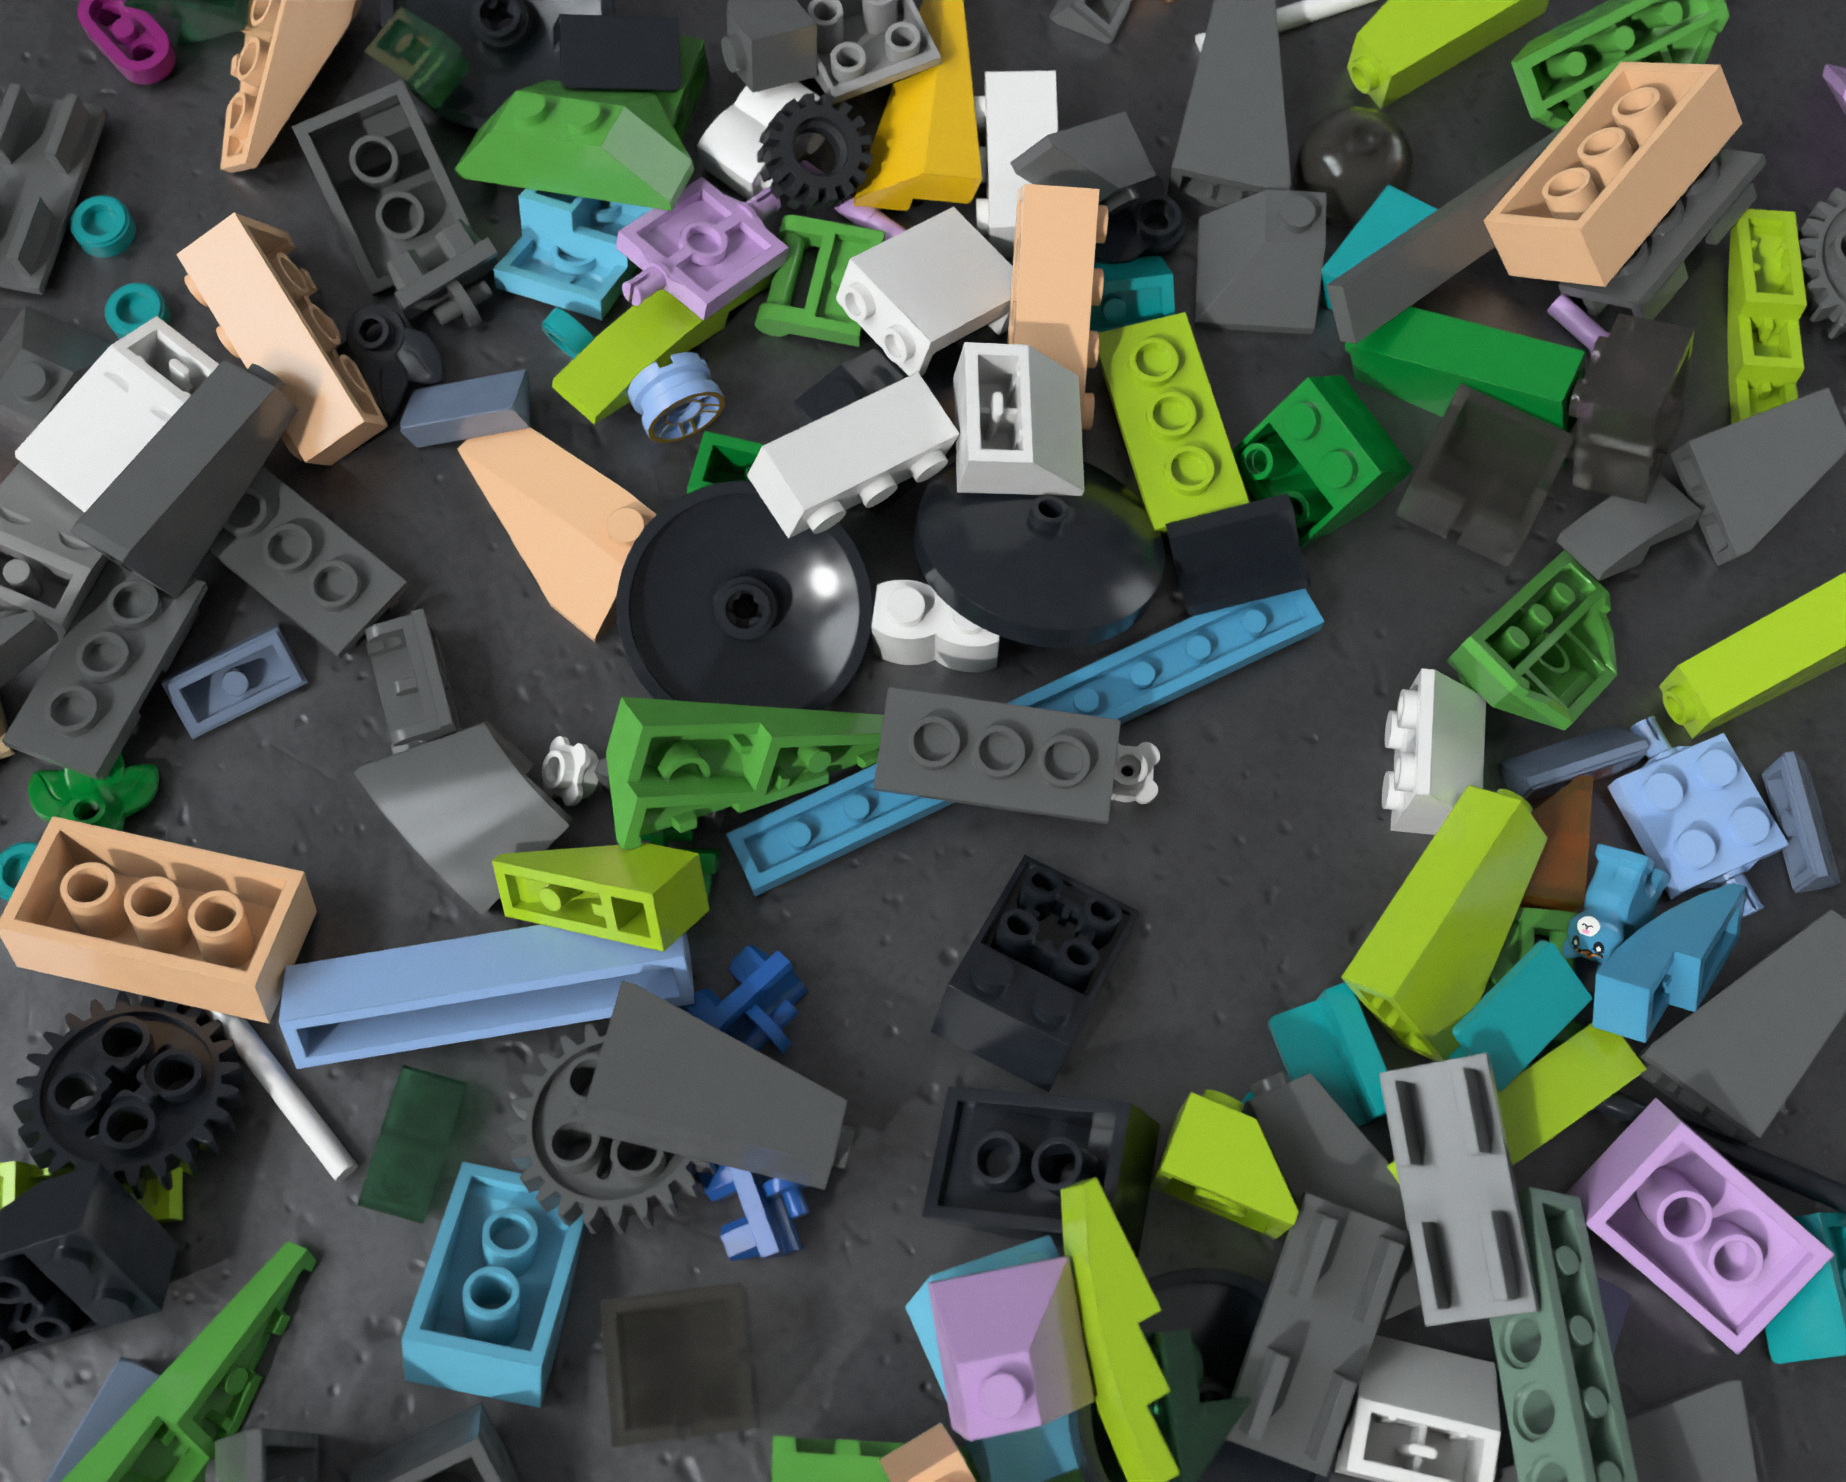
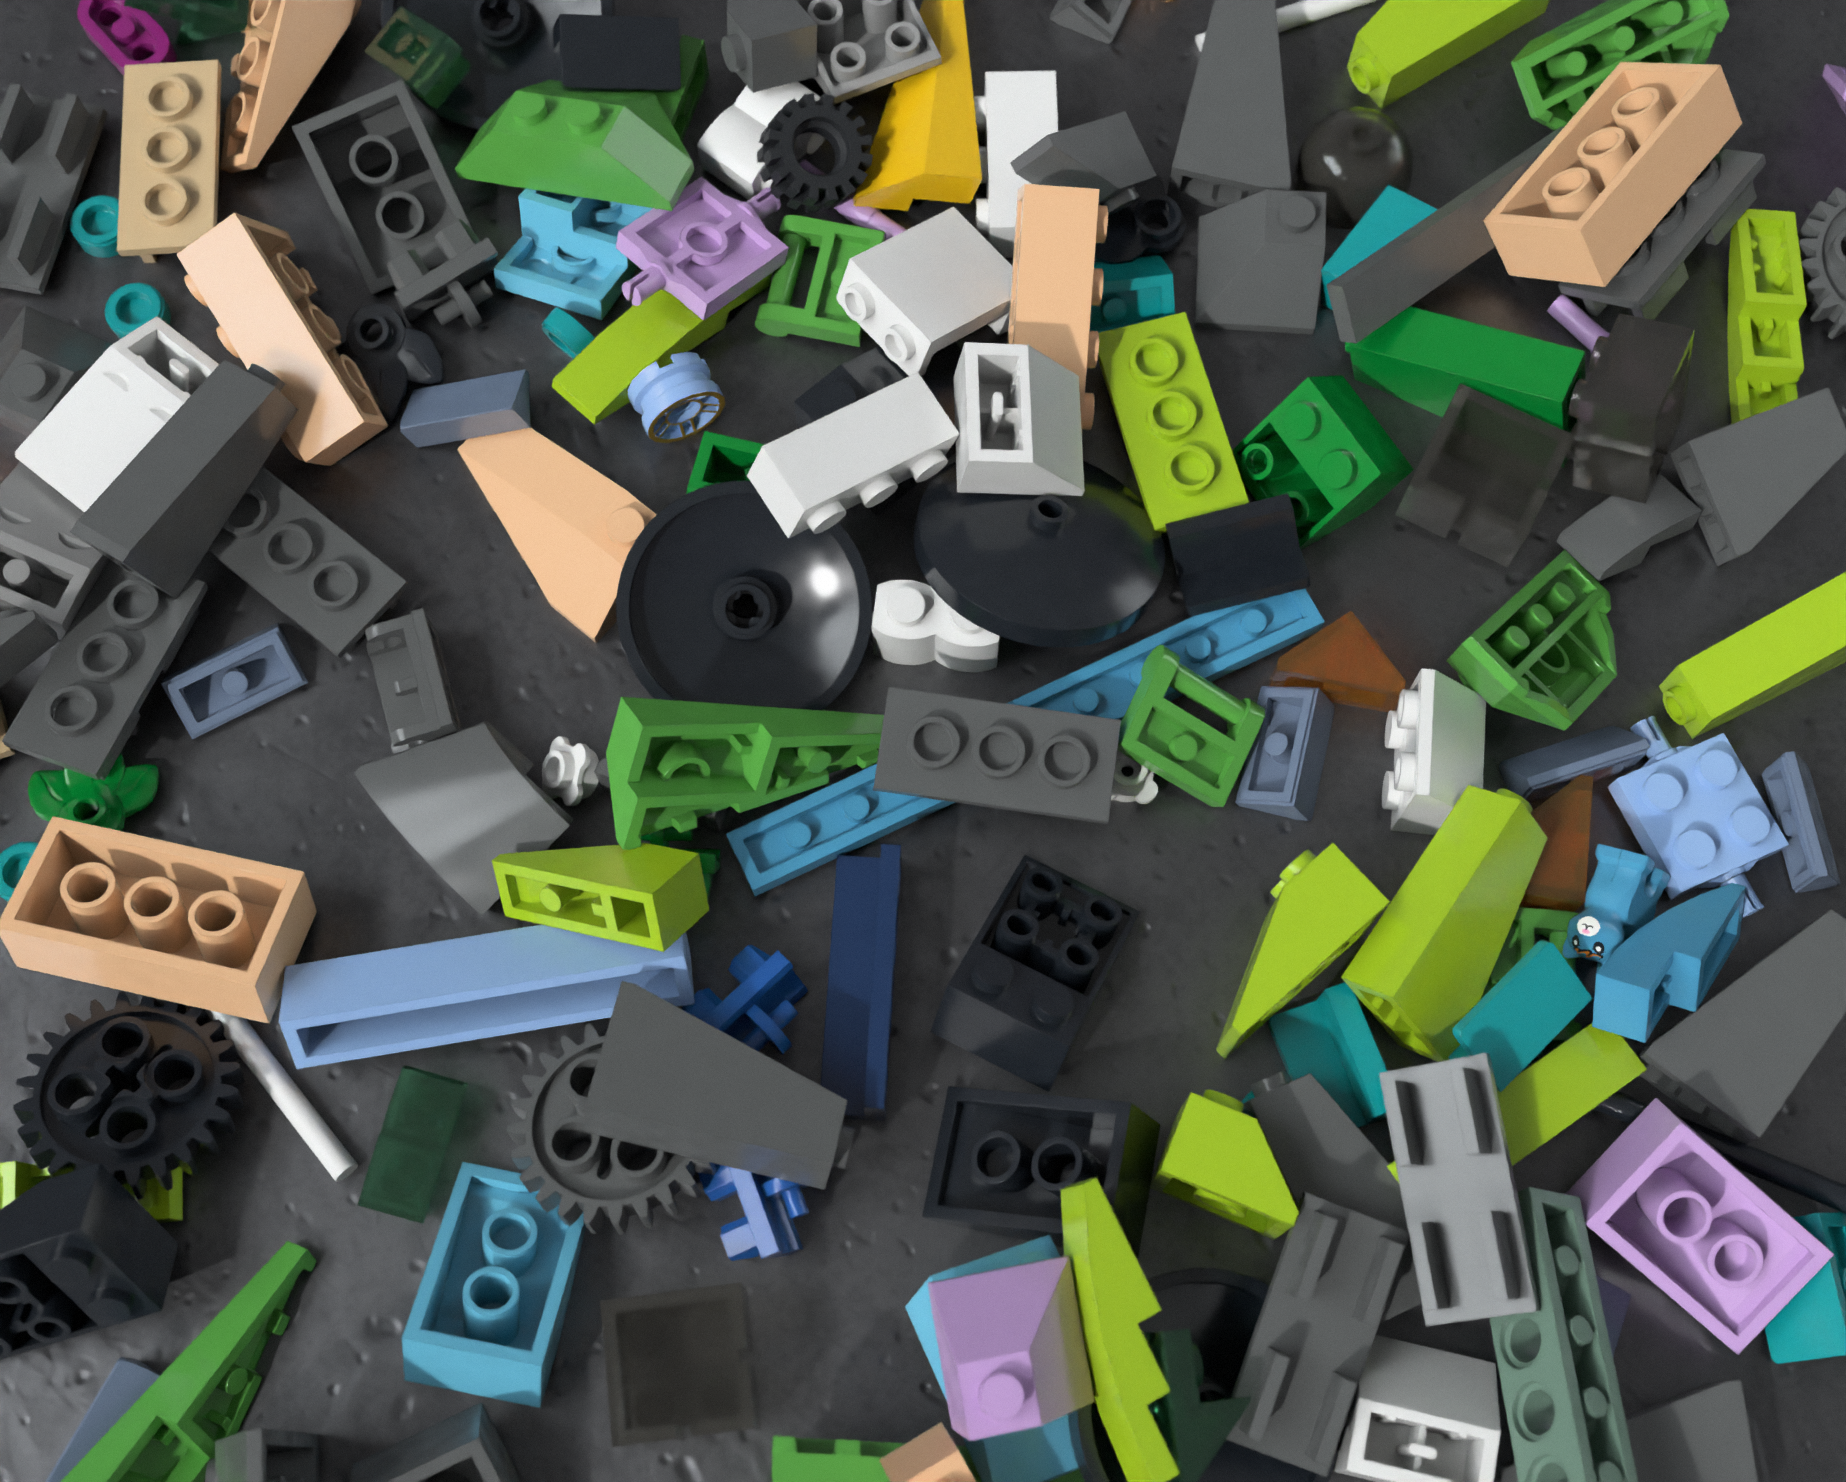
none -> tan brick [117,59,221,263]
none -> dark blue fence [820,844,902,1121]
none -> bright green plate [1117,645,1265,807]
none -> lime slope [1216,843,1390,1059]
none -> sand blue slope [1235,686,1335,821]
none -> clear orange slope [1269,611,1406,713]

